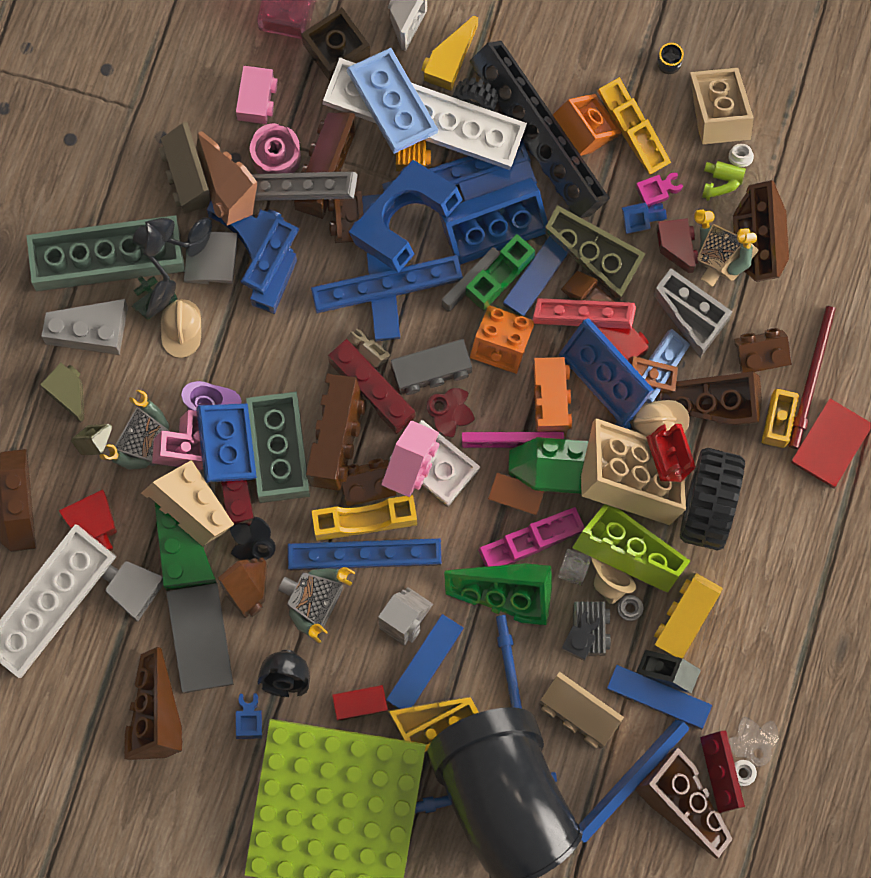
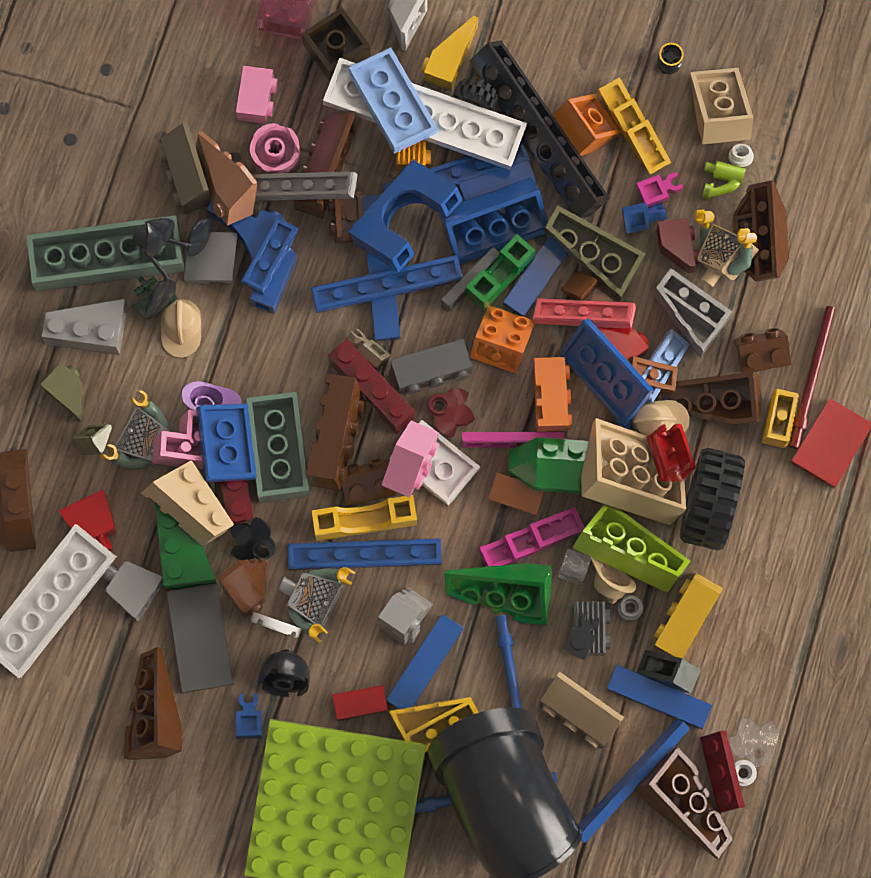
none -> white tile [251,612,302,638]

